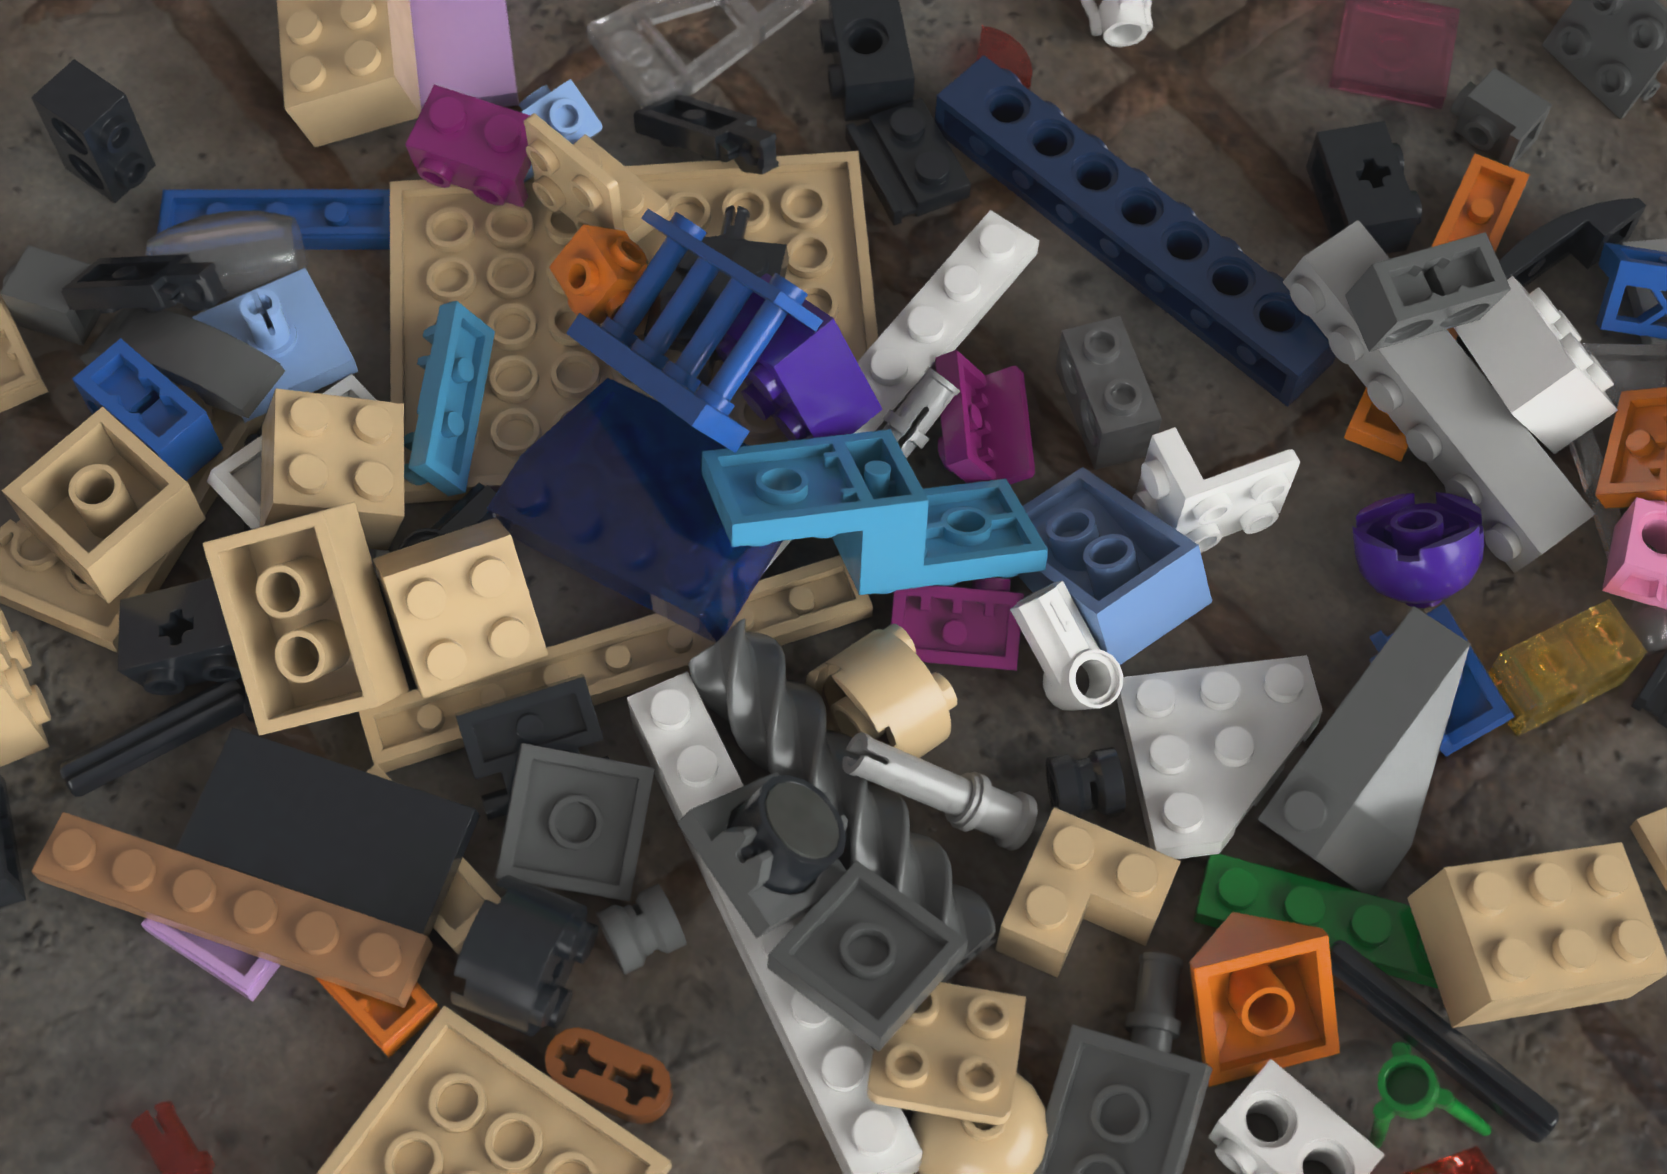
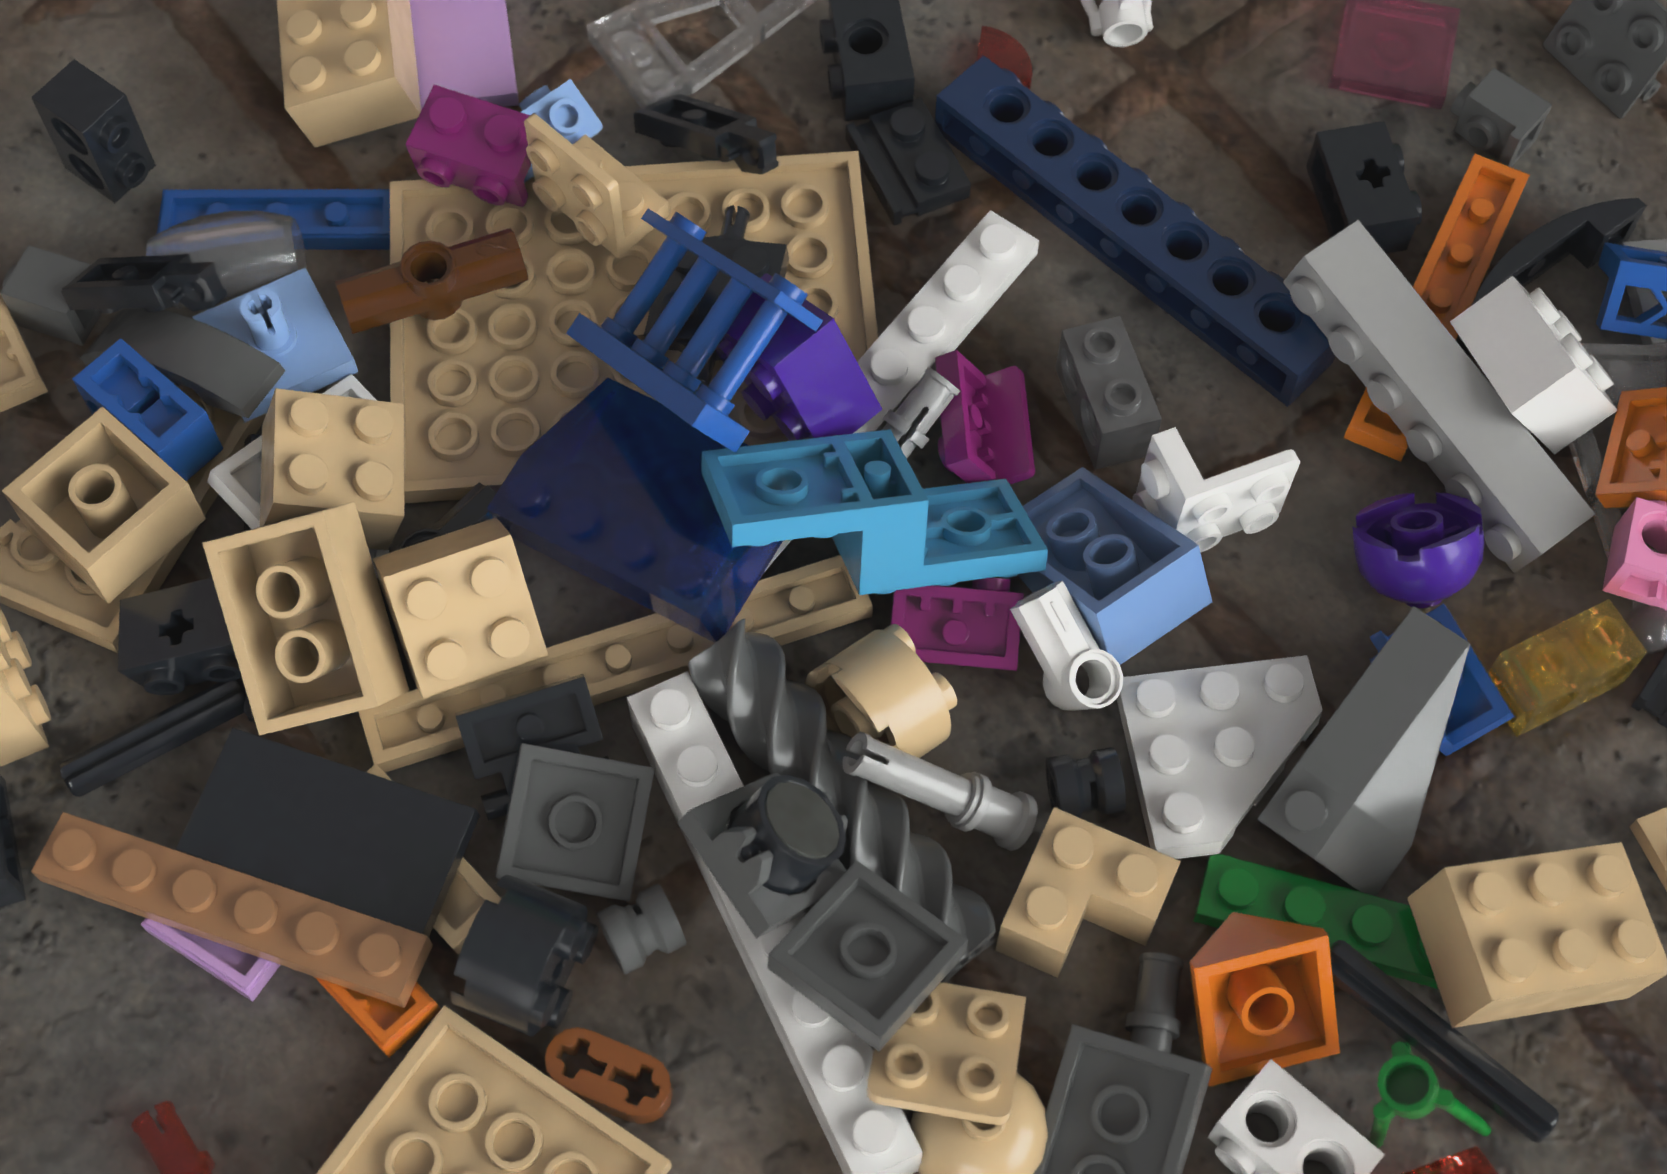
dark azure plate [404,301,495,497] -> none
orange brick [549,224,648,323] -> none
dark grey brick [1345,232,1511,352] -> none
none -> reddish brown piece [335,228,528,334]

